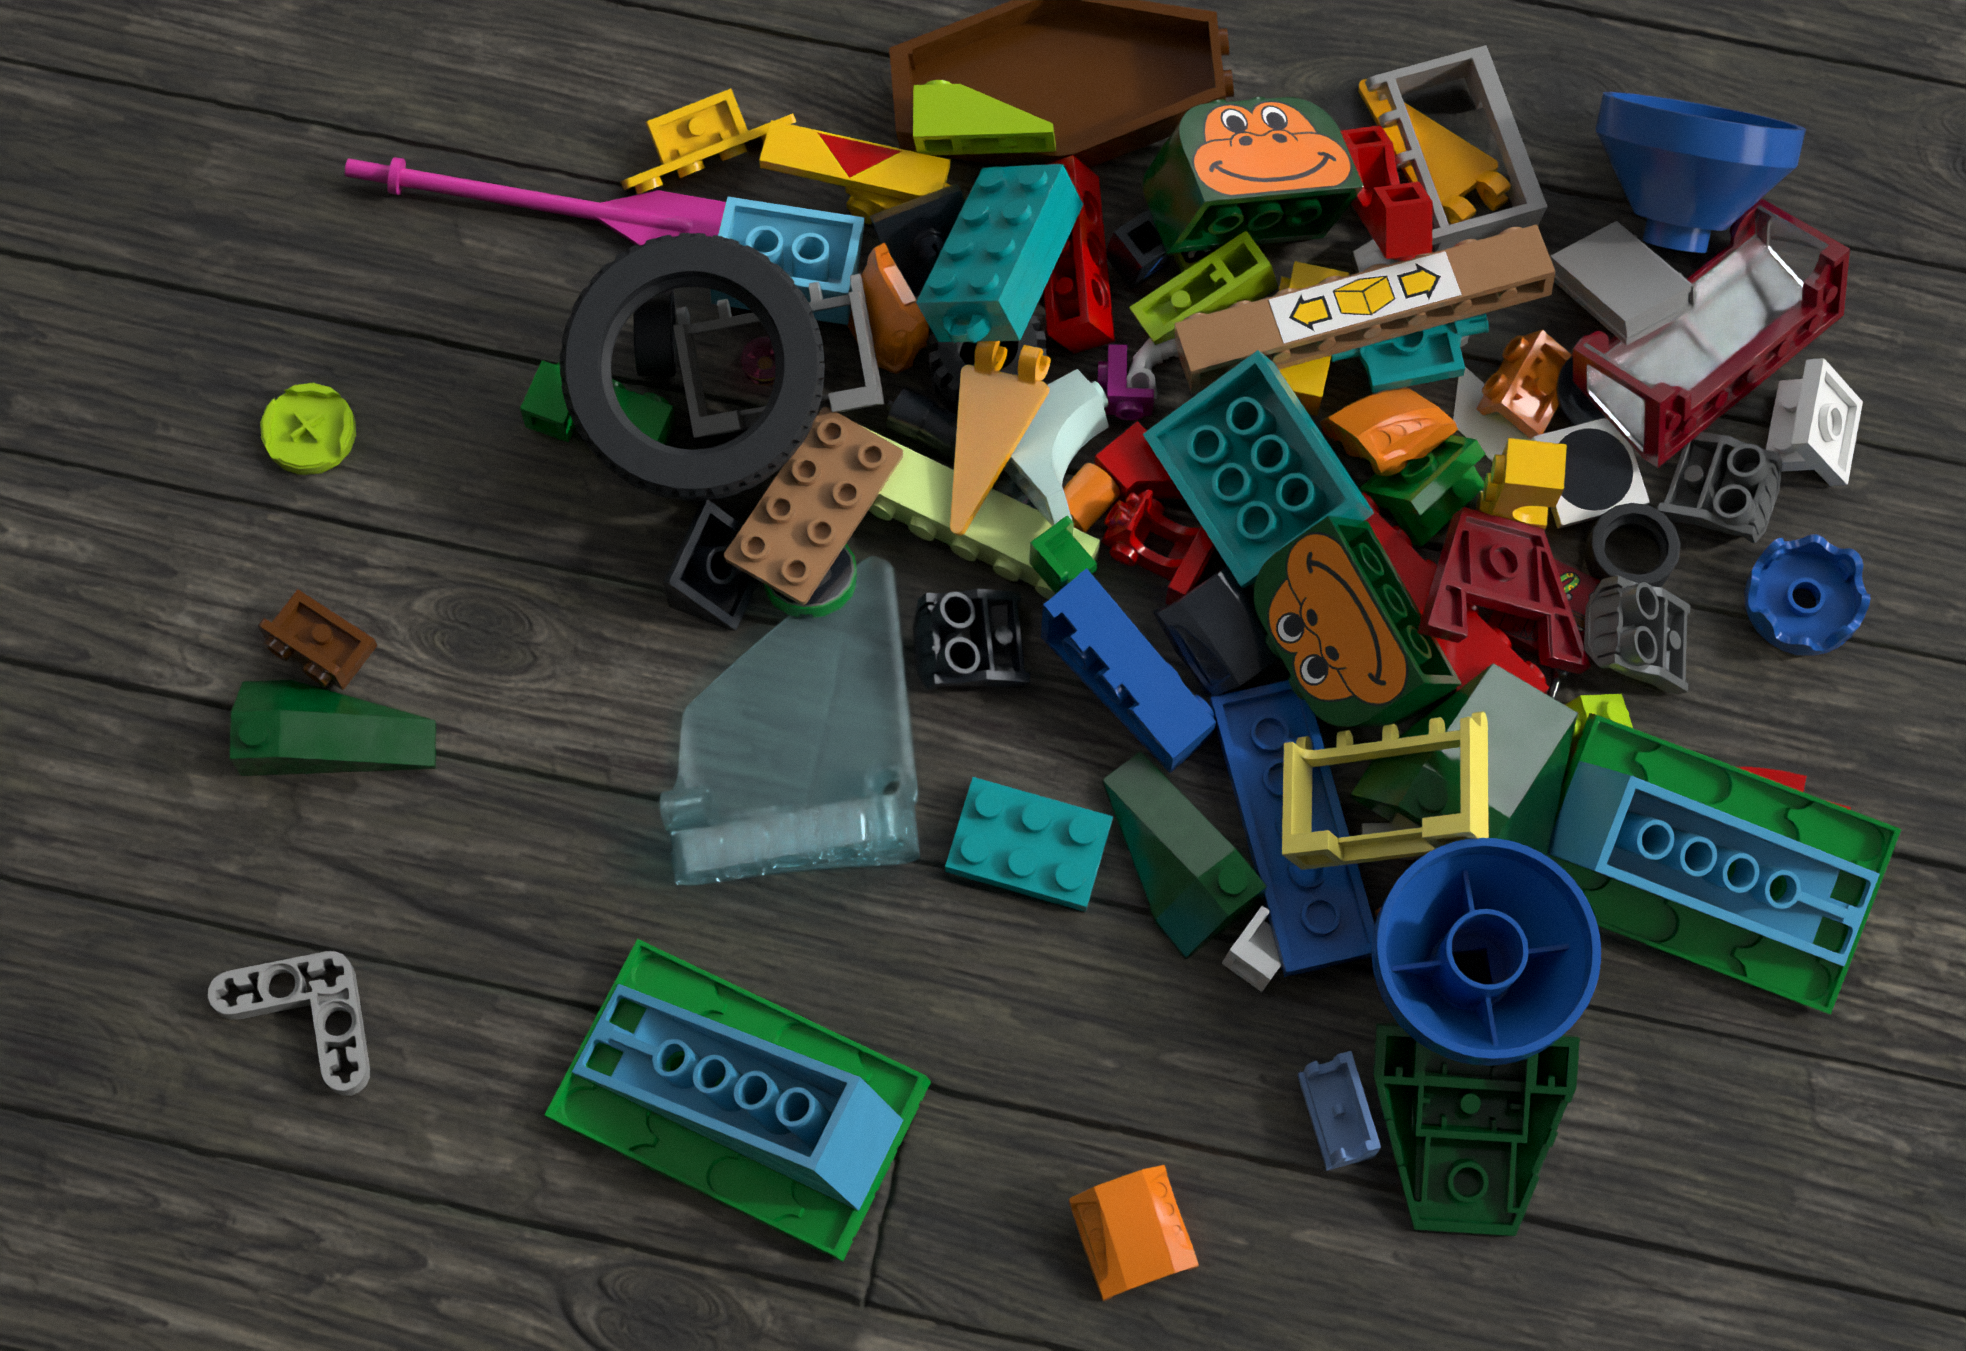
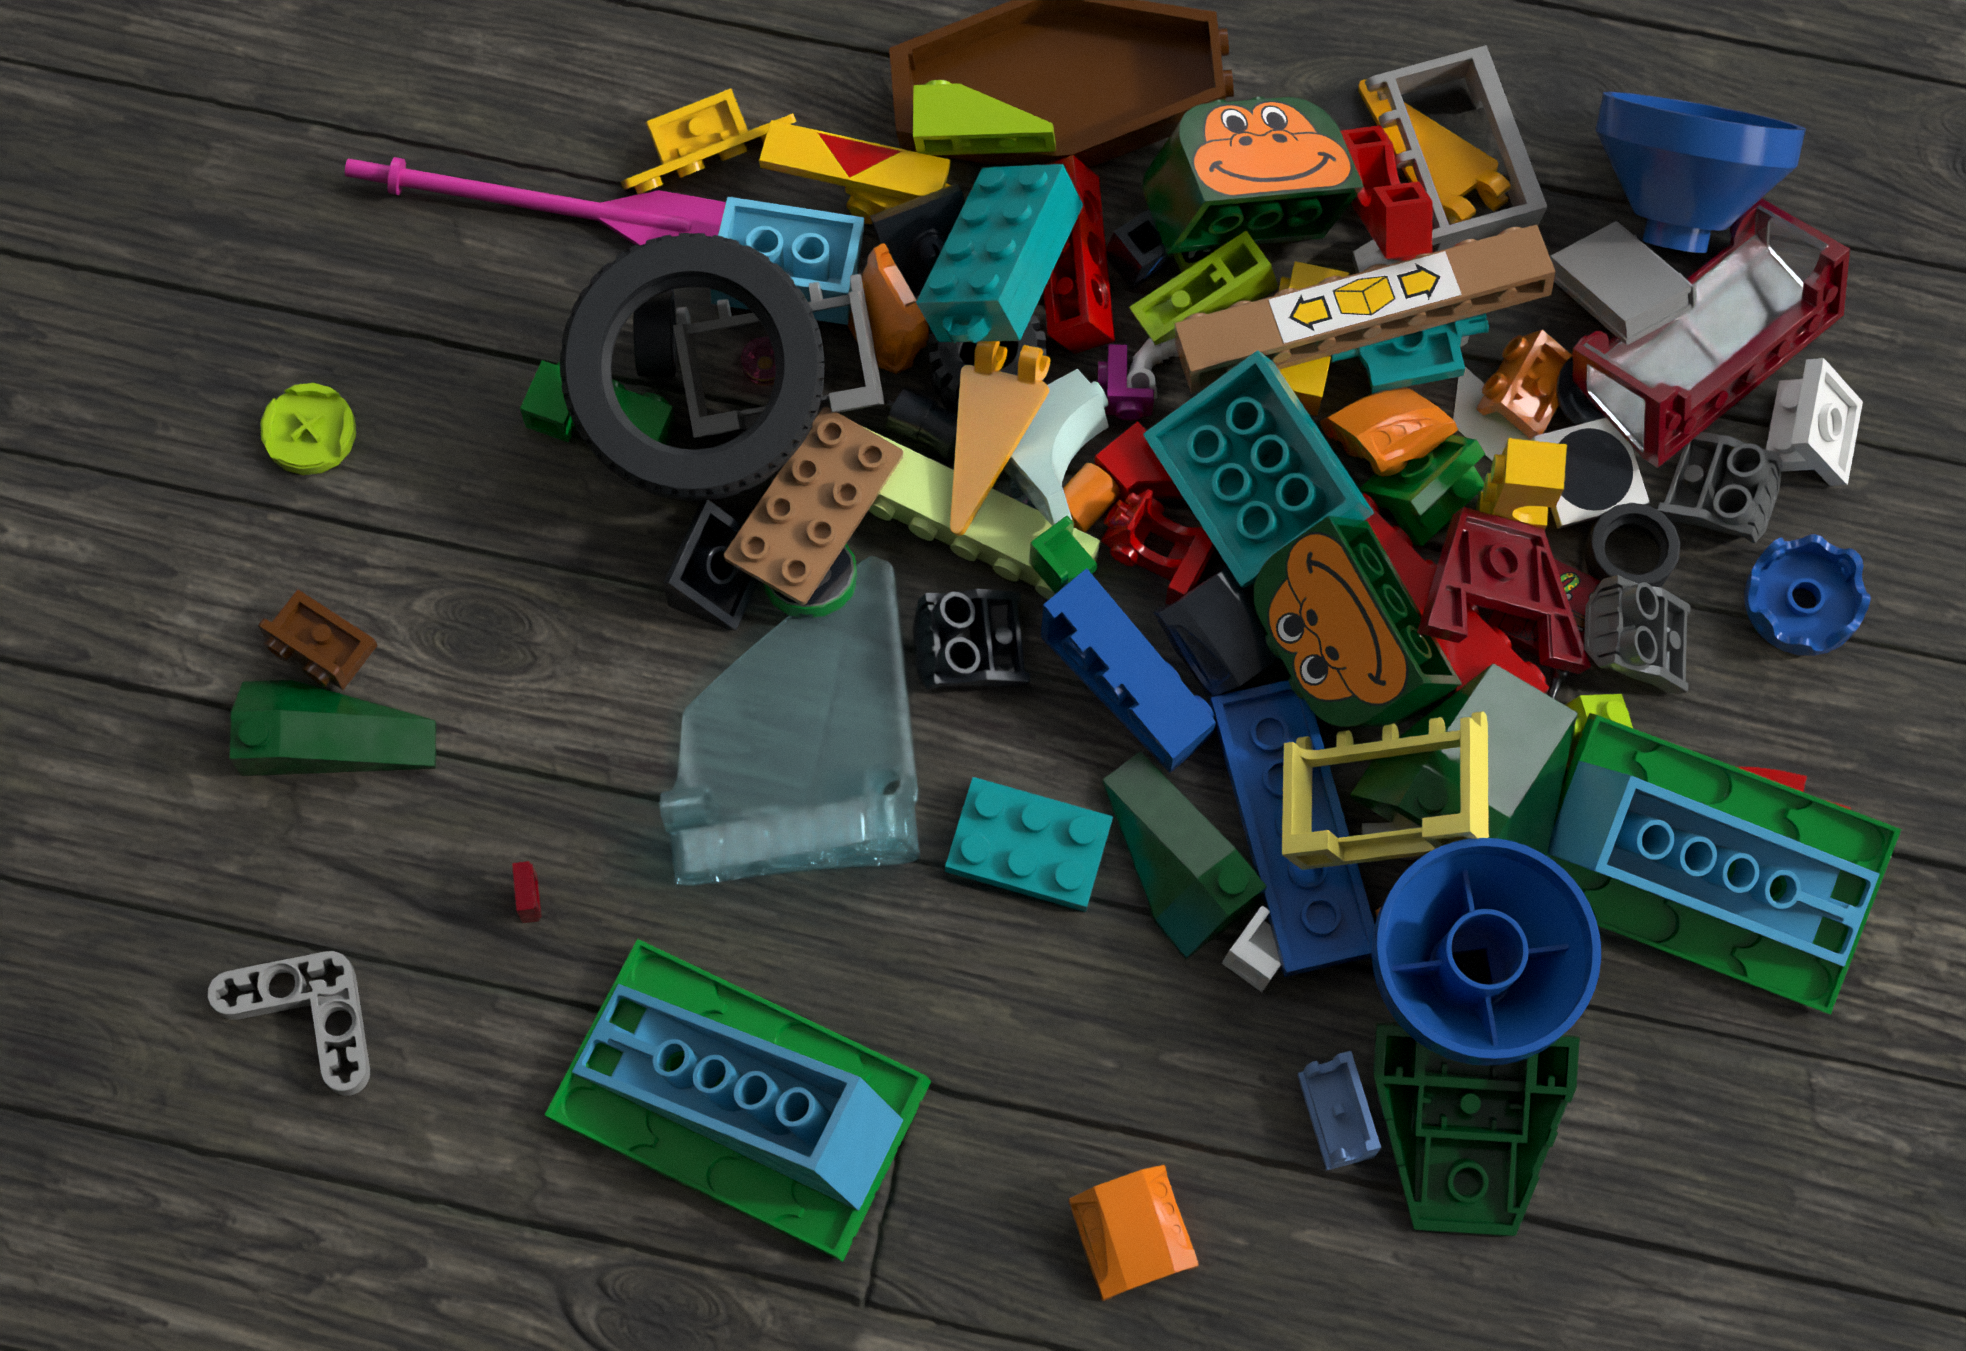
none -> dark red tile [512,861,542,923]

